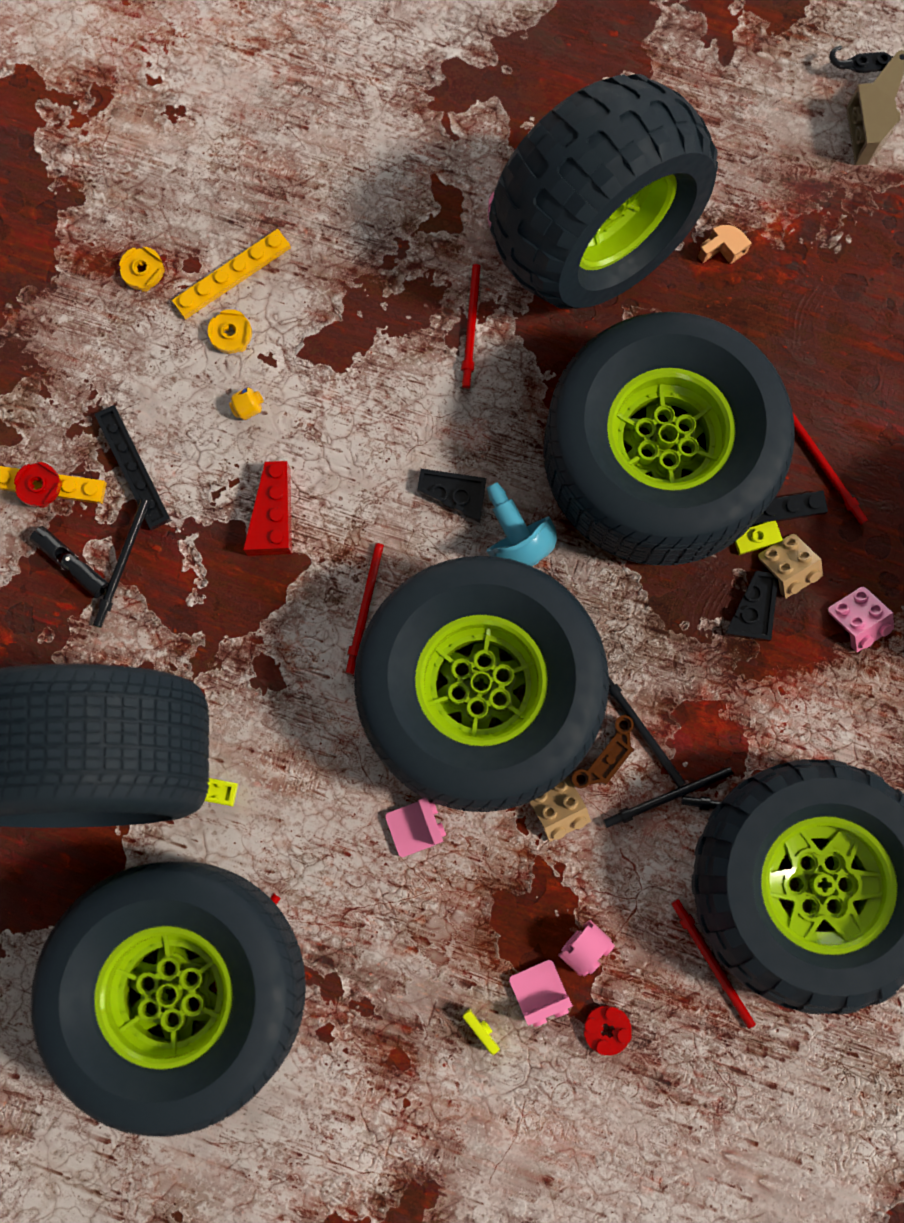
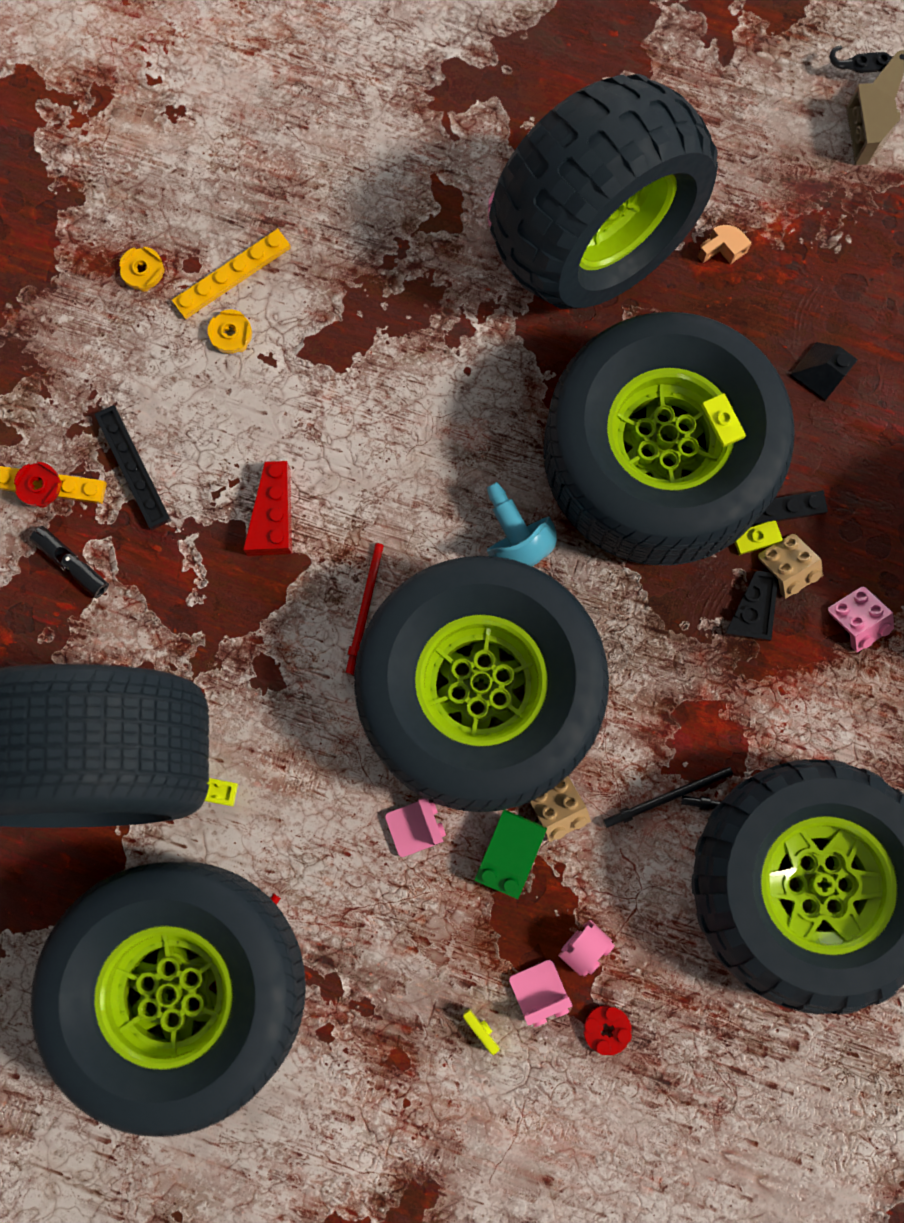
black bar [93,498,150,628] -> none
yellow head [229,387,264,420] -> none
black wing [417,468,487,523] -> none
red bar [461,264,481,389] -> none
reddish brown plate [571,715,634,789] -> none
black bar [608,677,686,788] -> none
red bar [671,899,756,1029] -> none
red bar [793,413,868,525] -> none
none -> green slope [474,809,547,899]
none -> neon yellow plate [701,393,746,447]
none -> black slope [790,342,858,401]

